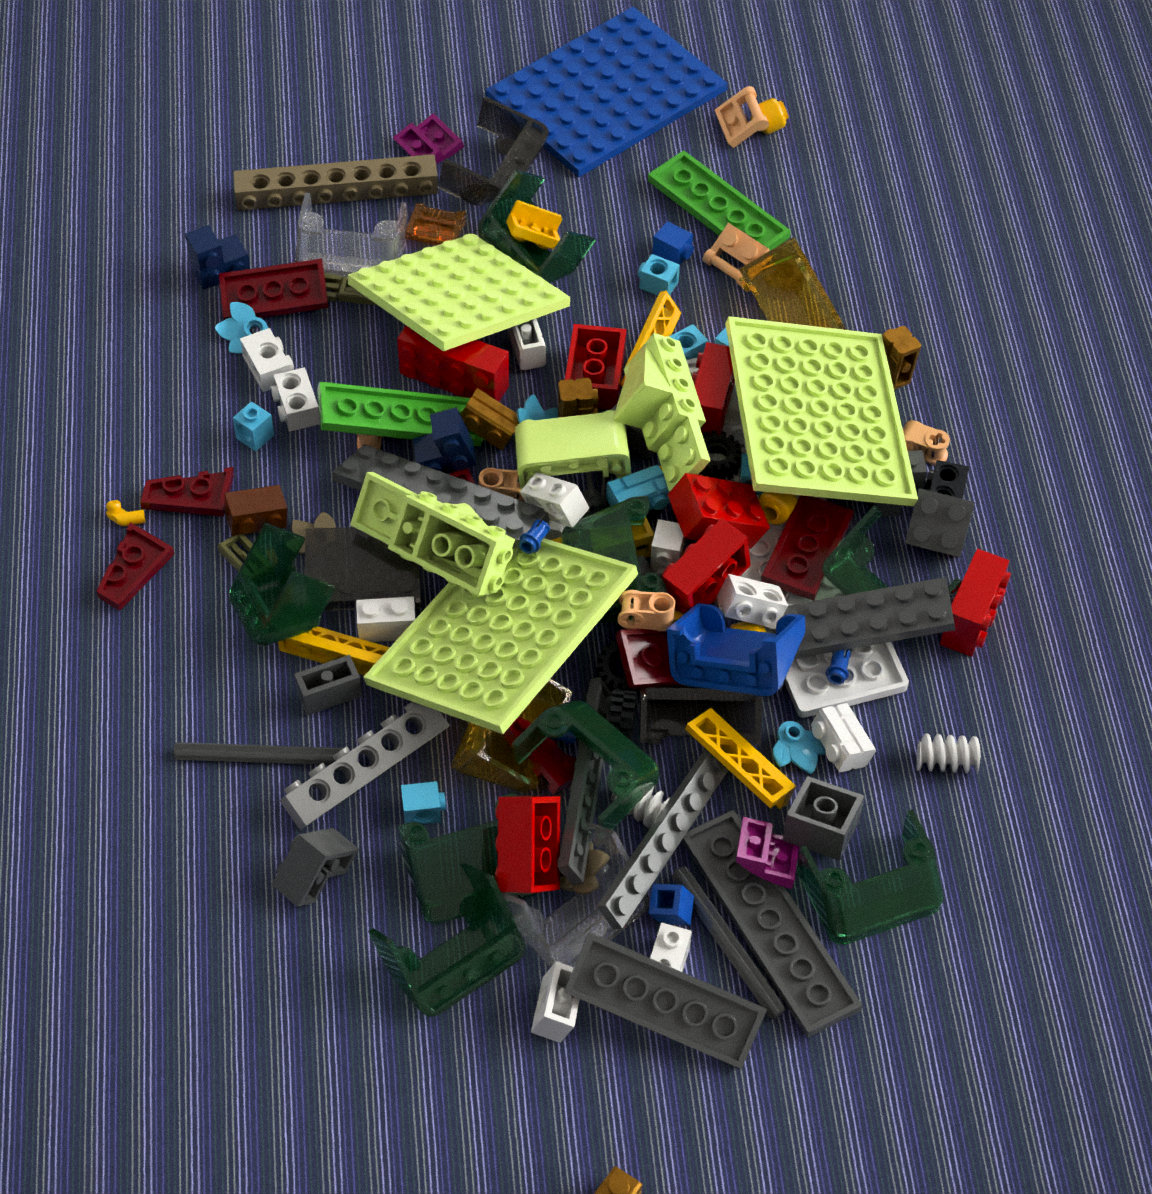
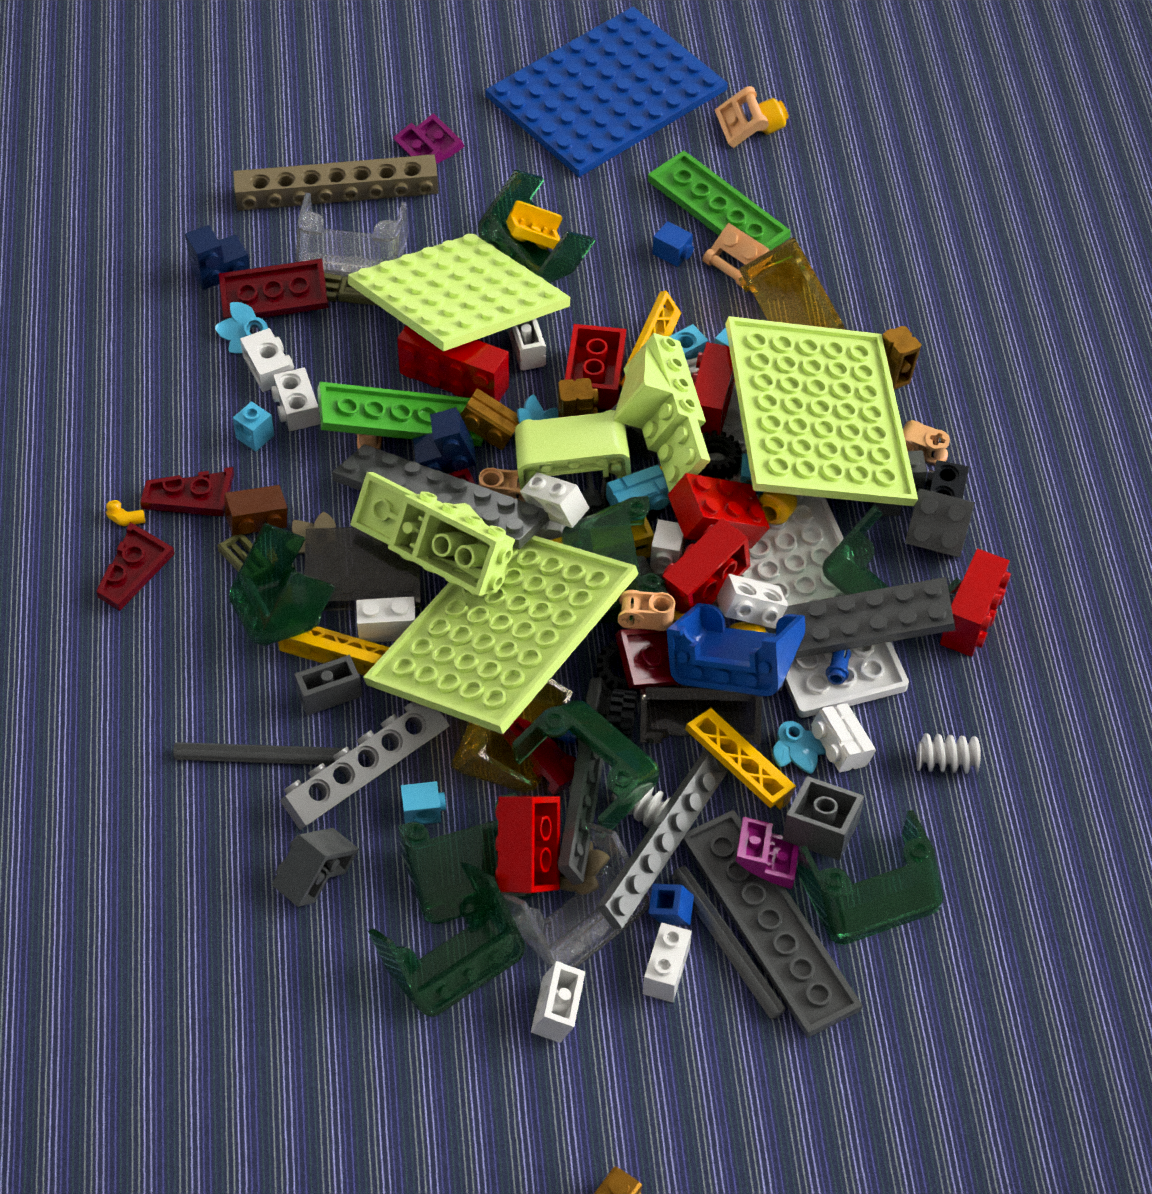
clear orange plate [405,203,467,245] -> none
clear smoke windscreen [438,96,549,205] -> none
blue pin [519,519,550,554] -> none
dark grey plate [564,931,767,1069] -> none
medium azure brick [638,254,680,295] -> none
dark red plate [761,495,854,601] -> none

